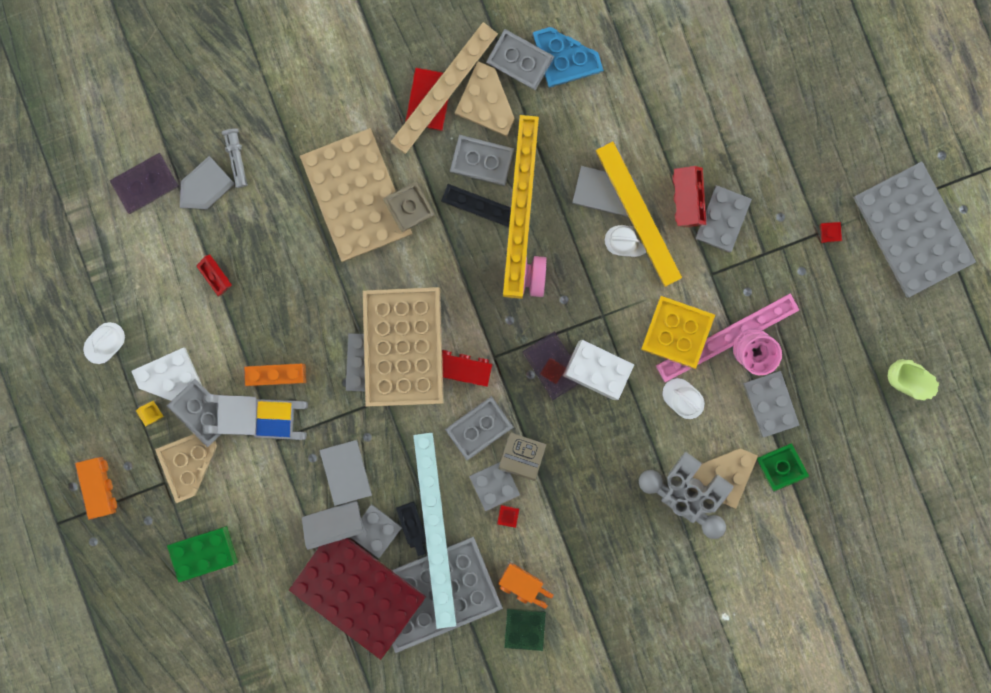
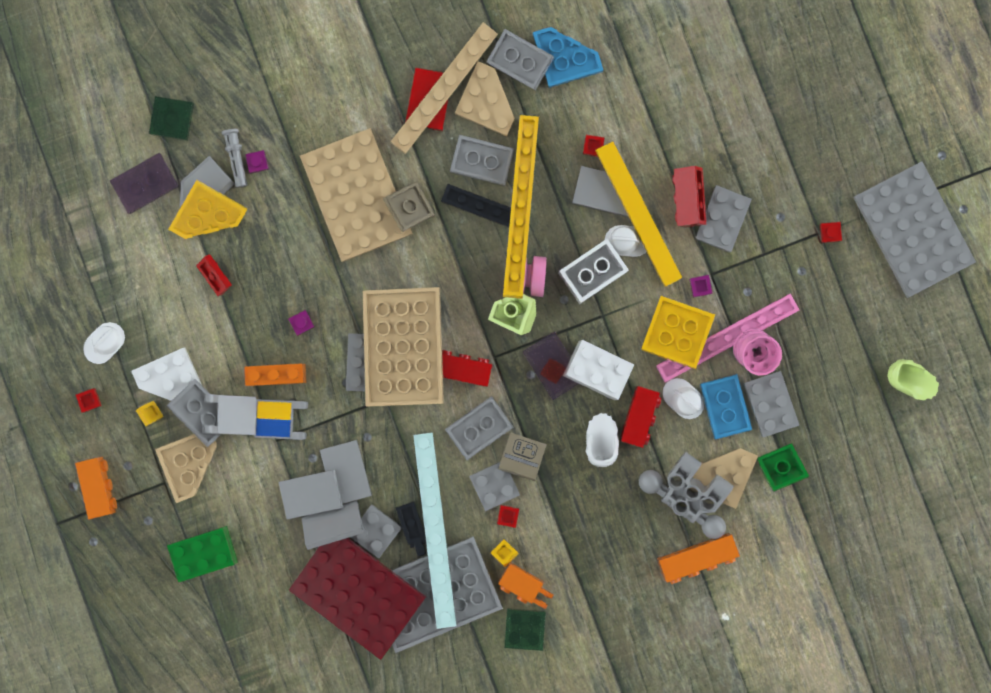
none -> red plate [75,388,102,413]
none -> clear green plate [149,96,194,141]
none -> yellow plate [168,180,248,239]
none -> magenta plate [245,150,269,174]
none -> light grey tile [279,470,343,519]
none -> magenta plate [289,310,315,336]
none -> yellowish green slope [488,294,536,335]
none -> yellow plate [491,540,518,567]
none -> white brick [558,239,629,304]
none -> red plate [583,135,605,157]
none -> white hair [585,413,619,467]
none -> red brick [619,386,662,448]
none -> orange brick [657,533,740,584]
none -> magenta plate [689,275,713,298]
none -> dark azure tile [700,374,752,439]

